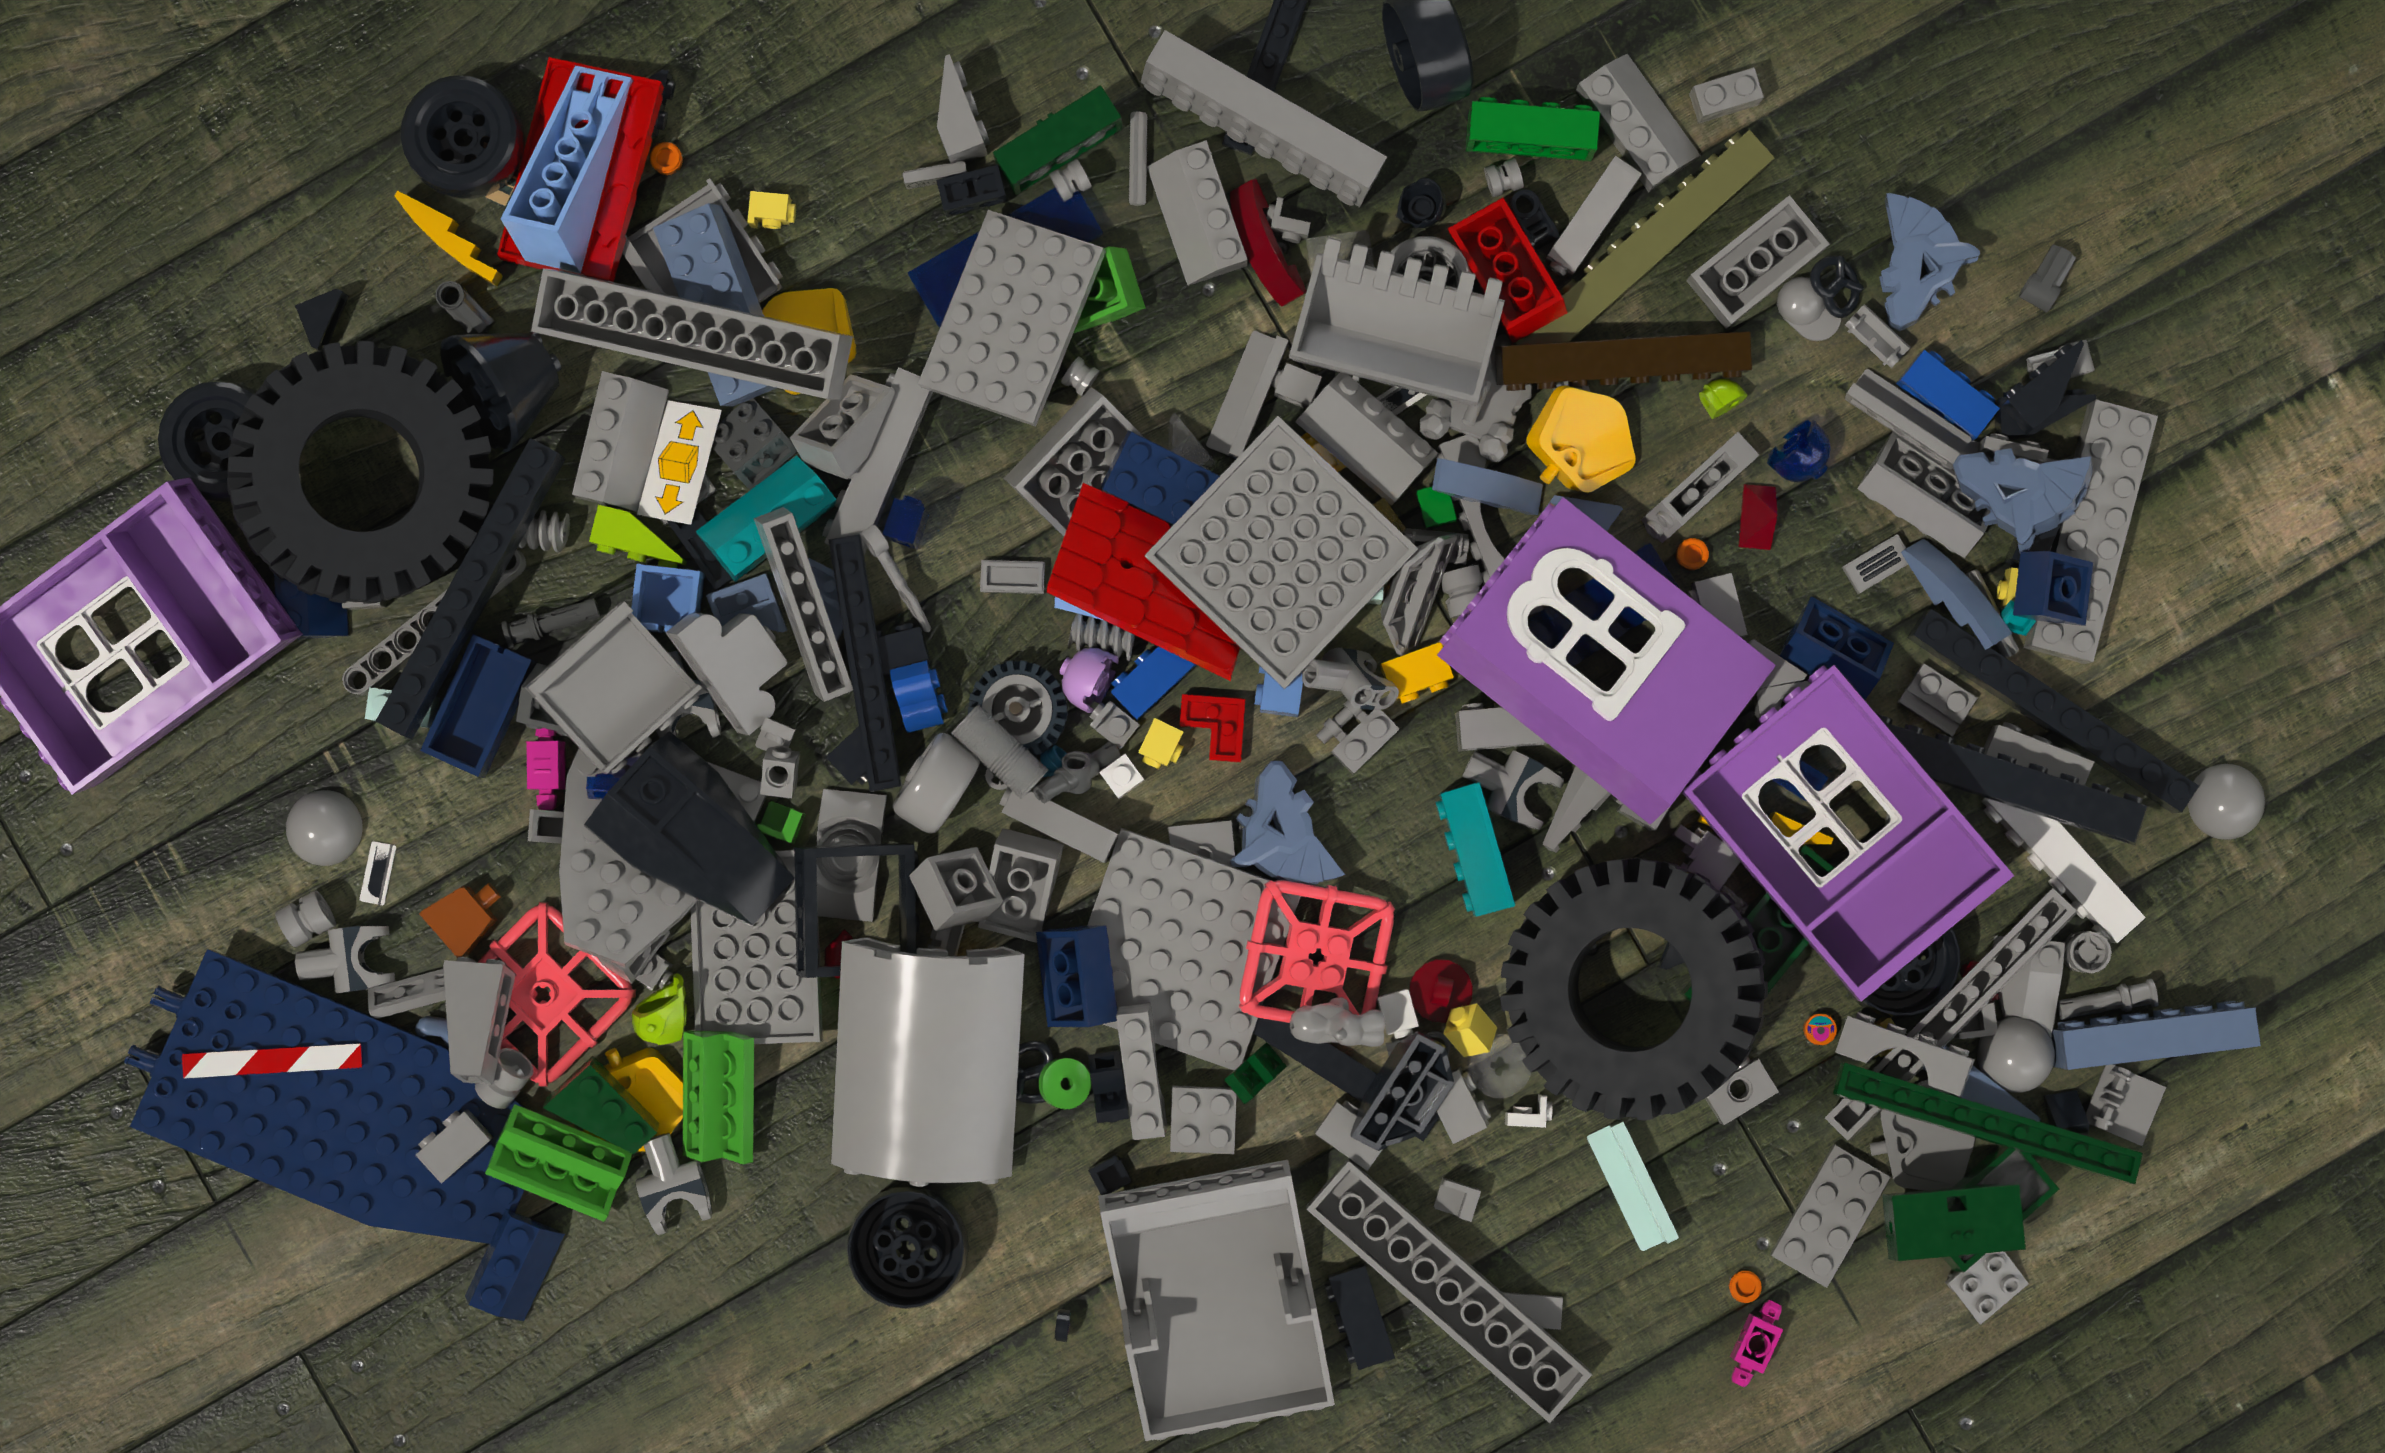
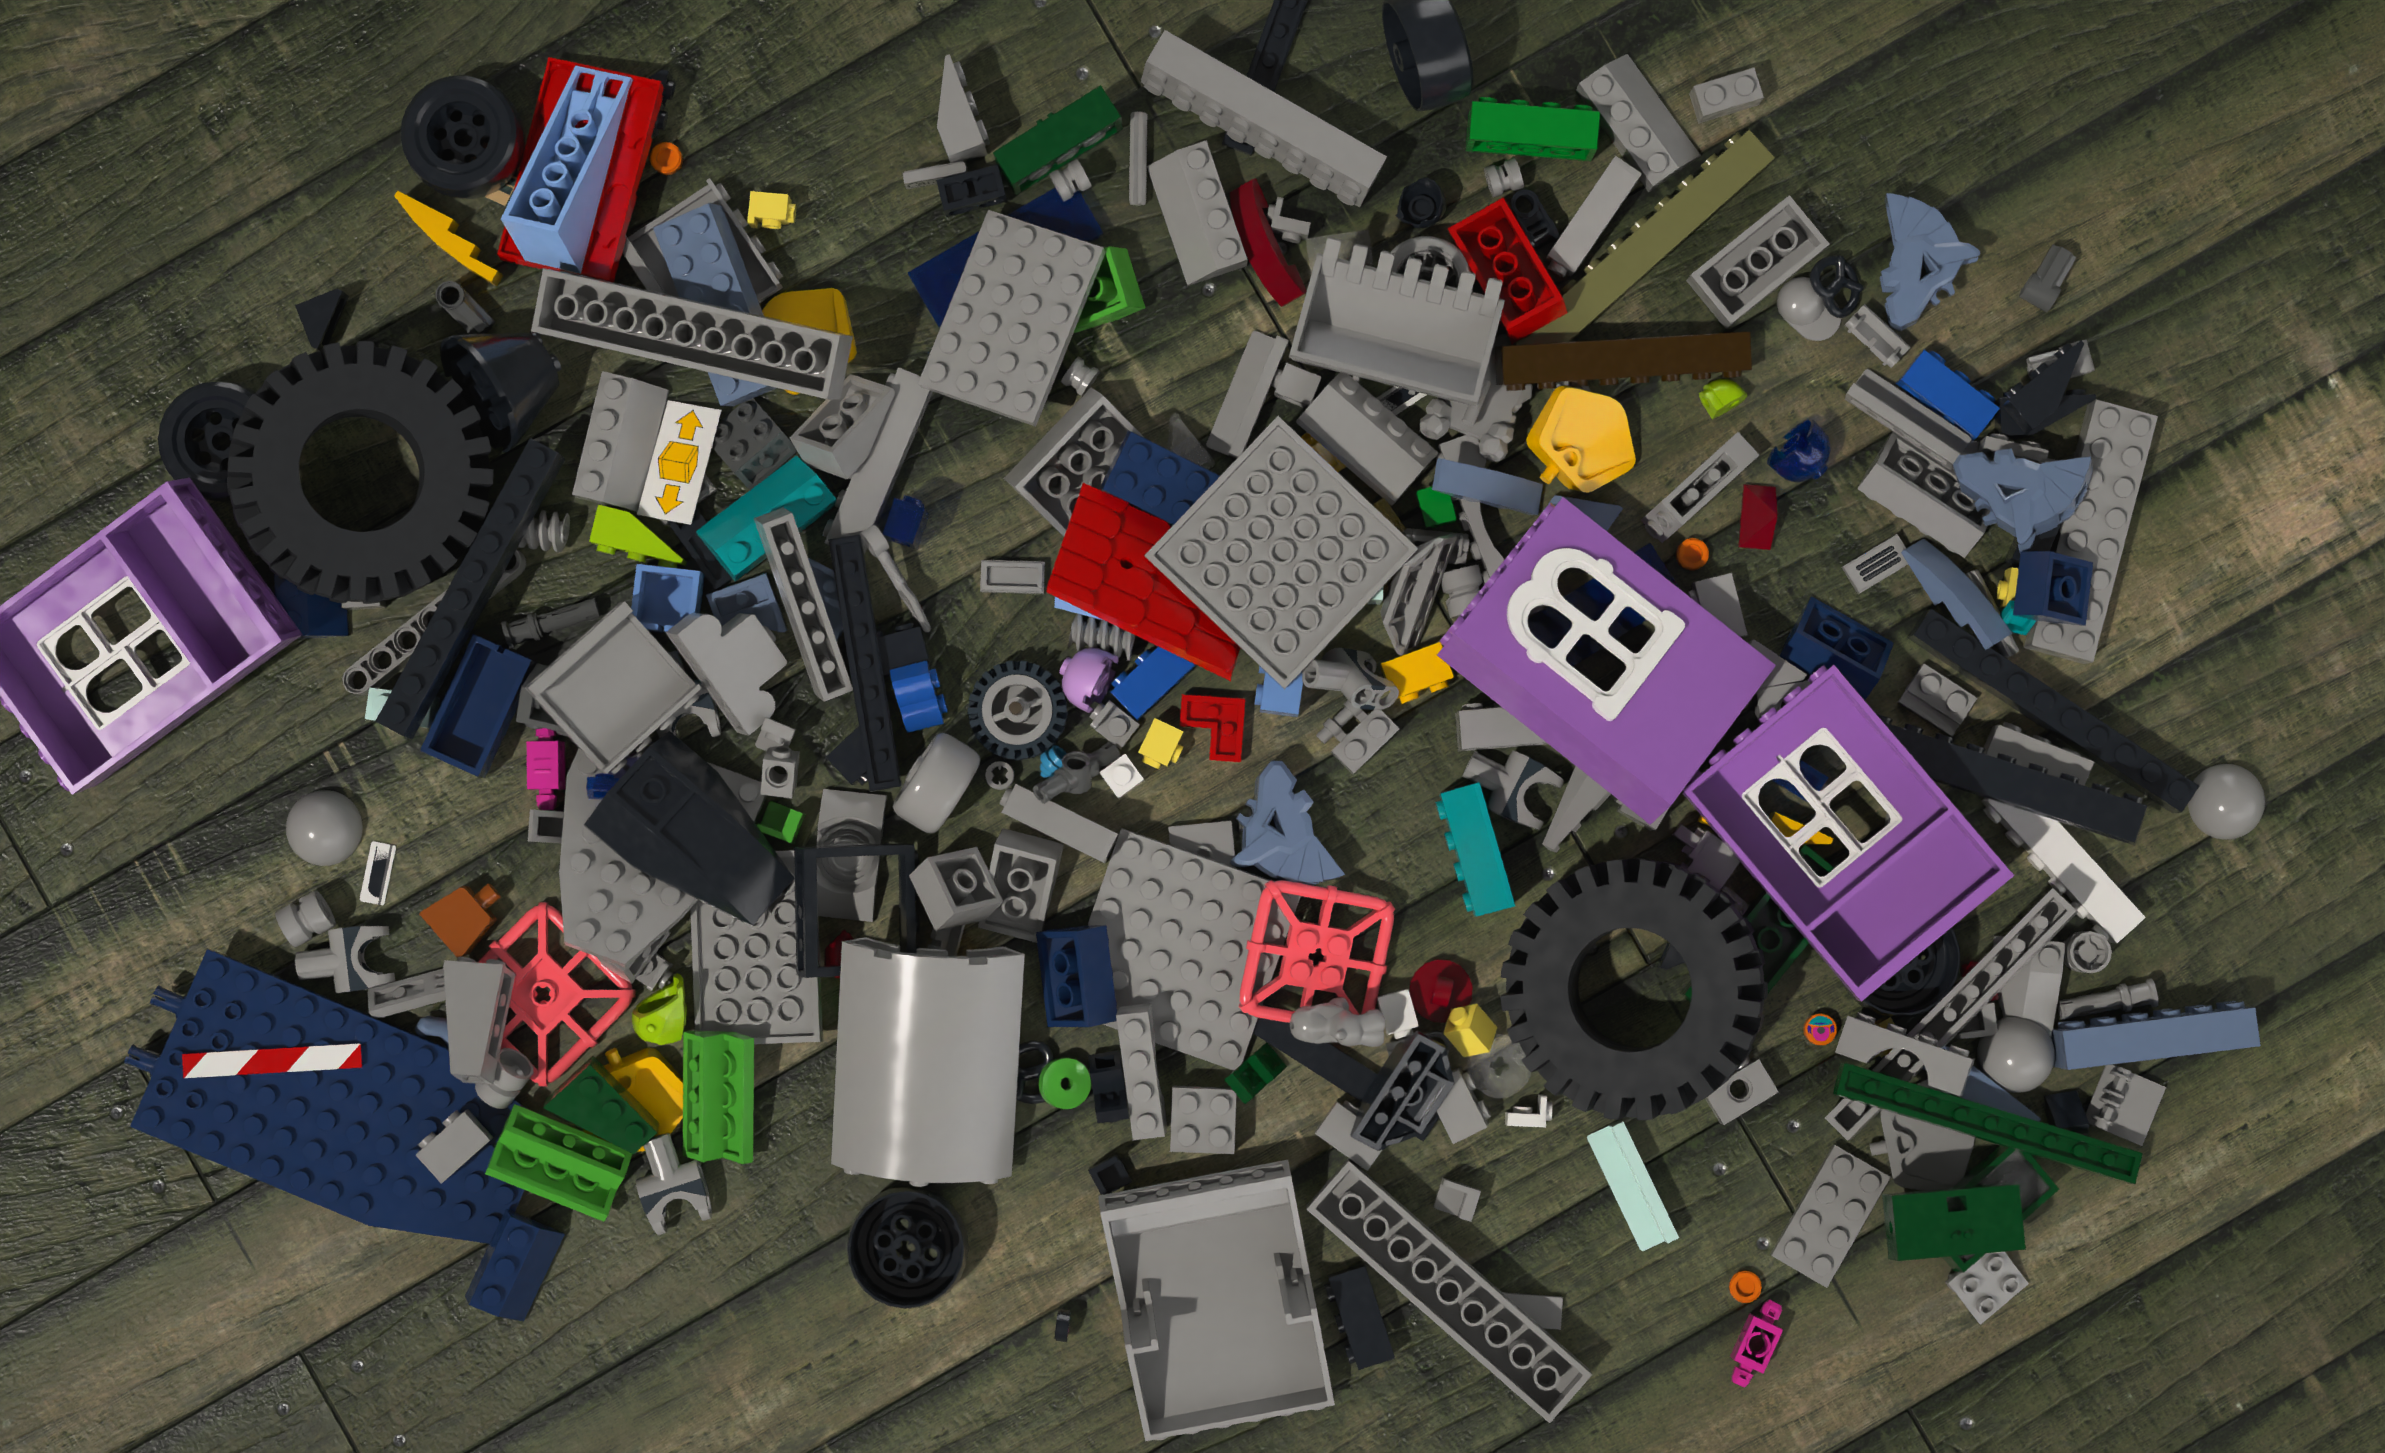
light grey piece [952,705,1048,799] -> none

